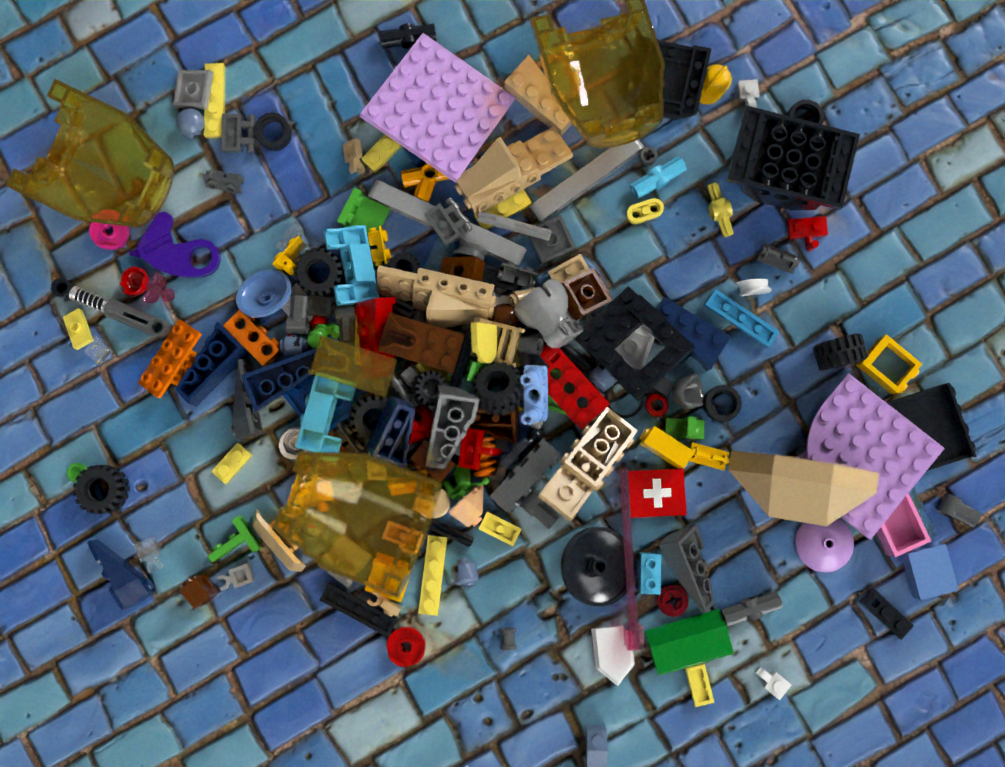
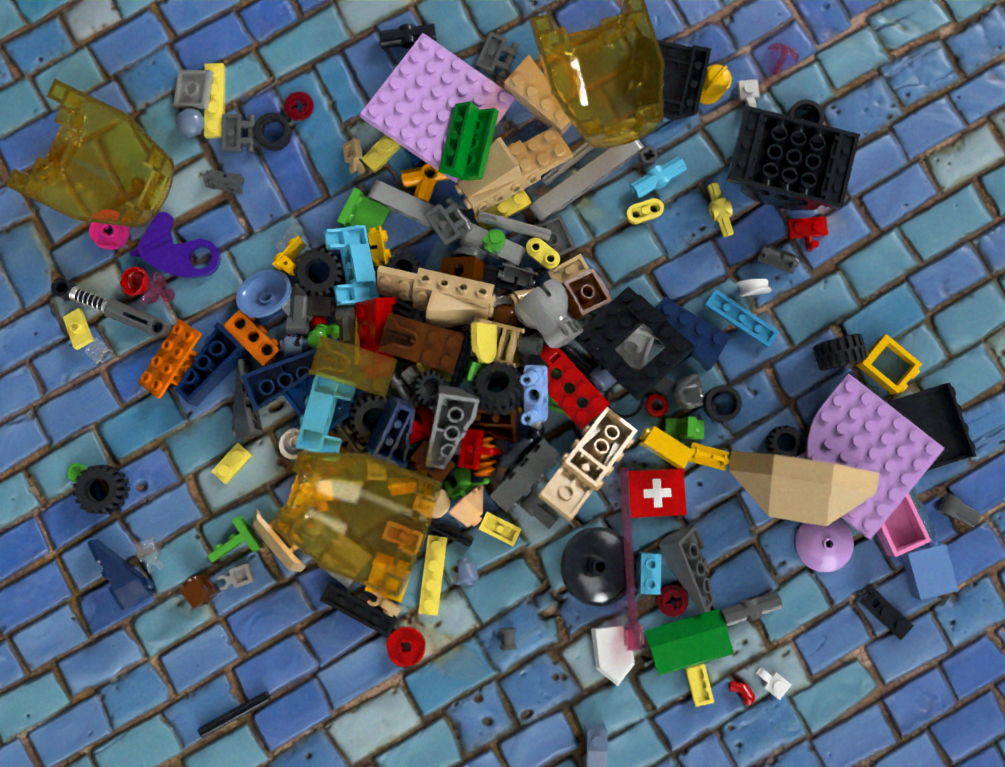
none -> black axle [198,691,271,738]
none -> dark red gear [284,92,314,122]
none -> green slope [438,101,499,181]
none -> dark grey plate [476,32,519,79]
none -> bright green plate [482,229,505,255]
none -> light yellow plate [526,238,560,270]
none -> light grey axle [541,133,603,186]
none -> red arm [728,681,755,705]
none -> black tyre [765,425,804,458]
none -> clear pink plant [768,43,799,76]

